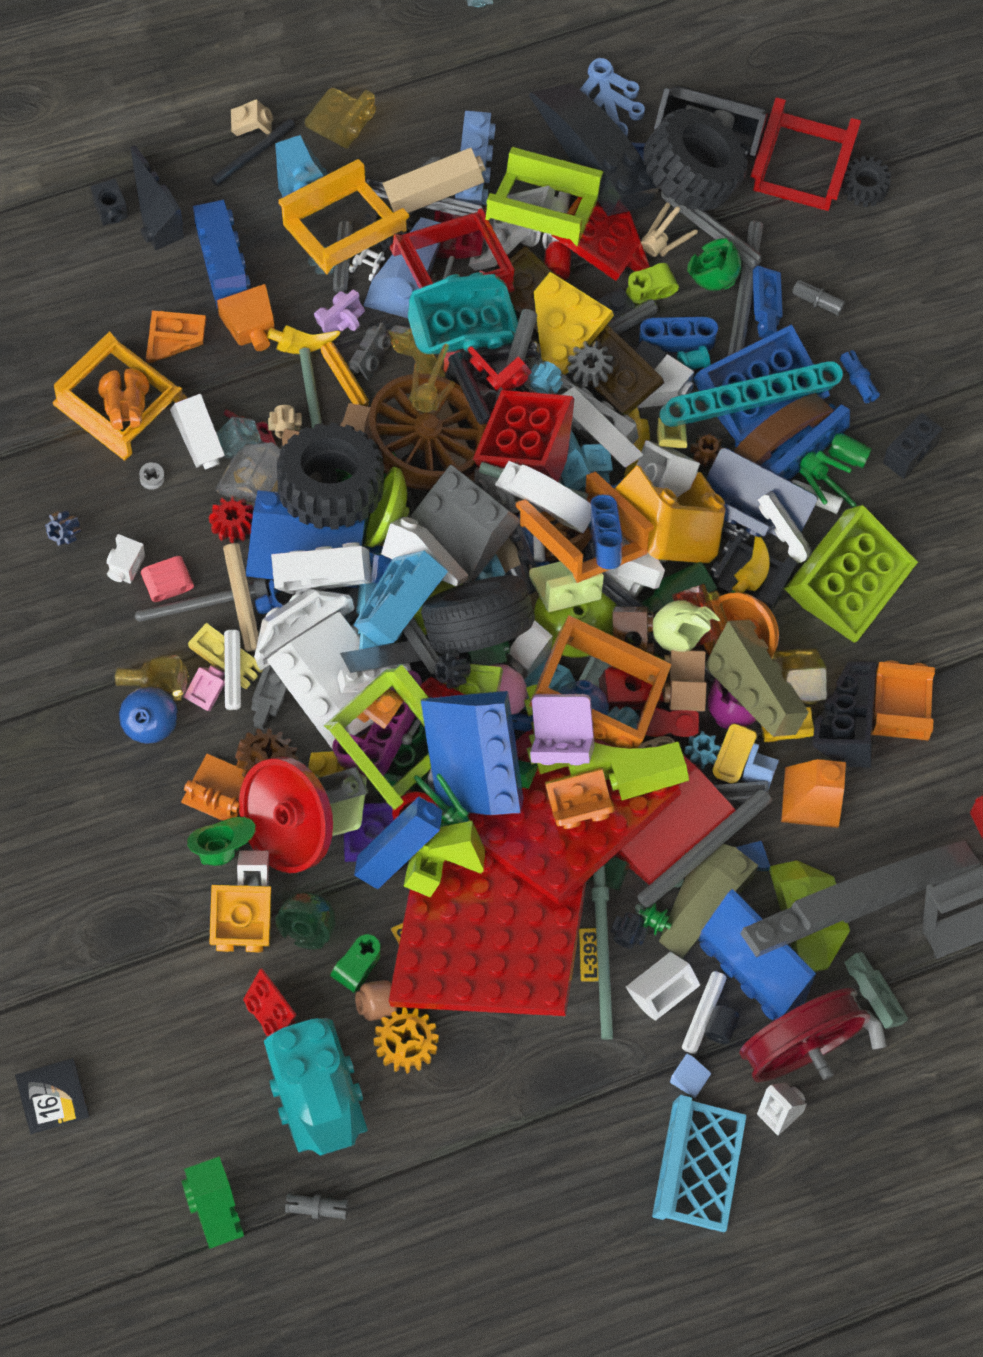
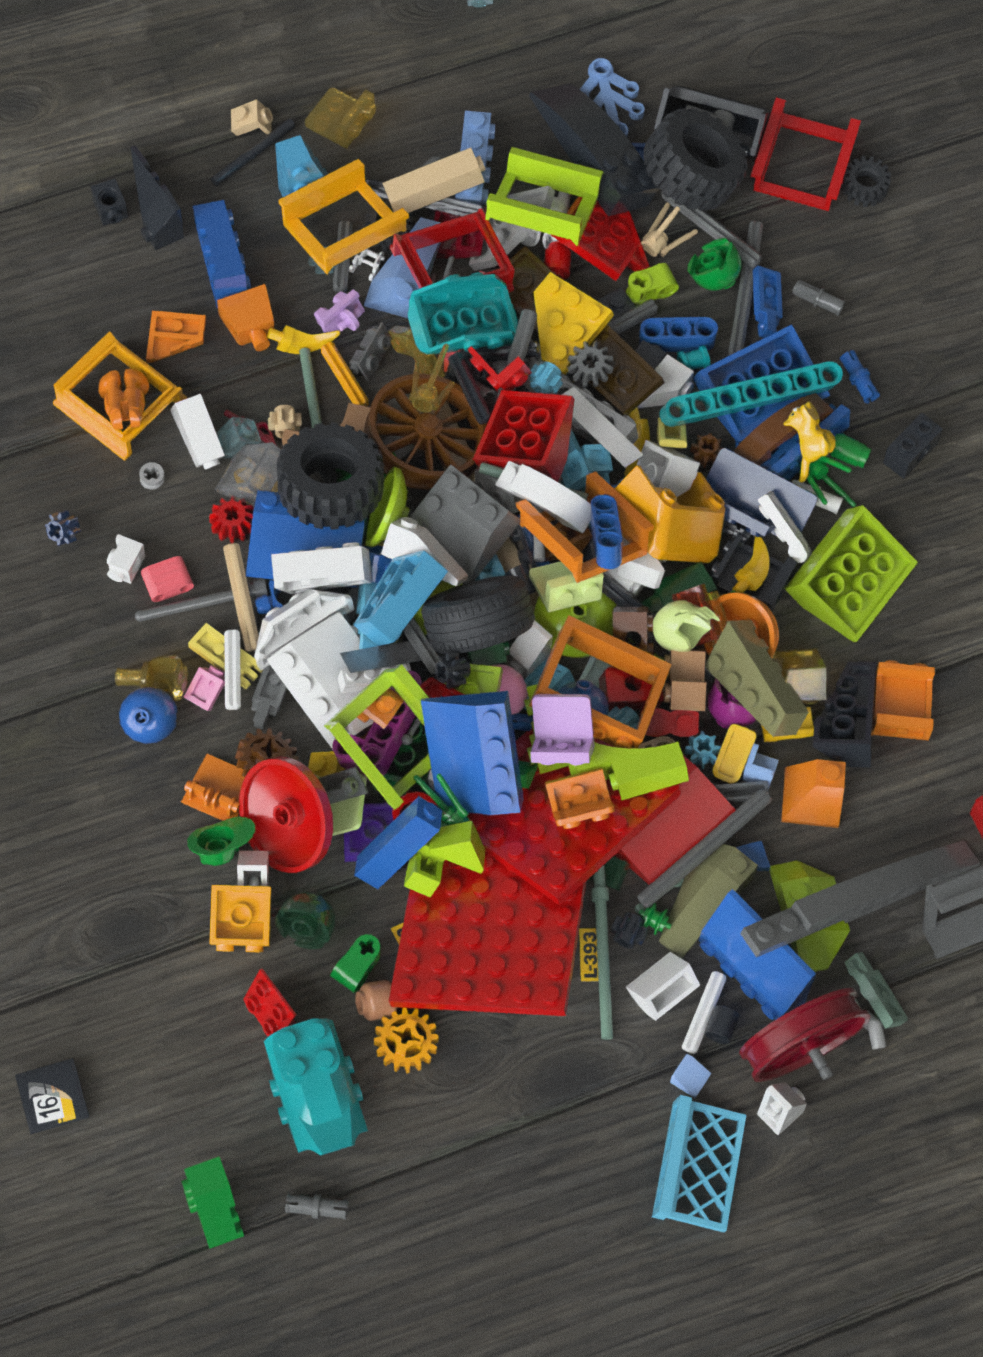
none -> yellow animal [783,401,836,483]

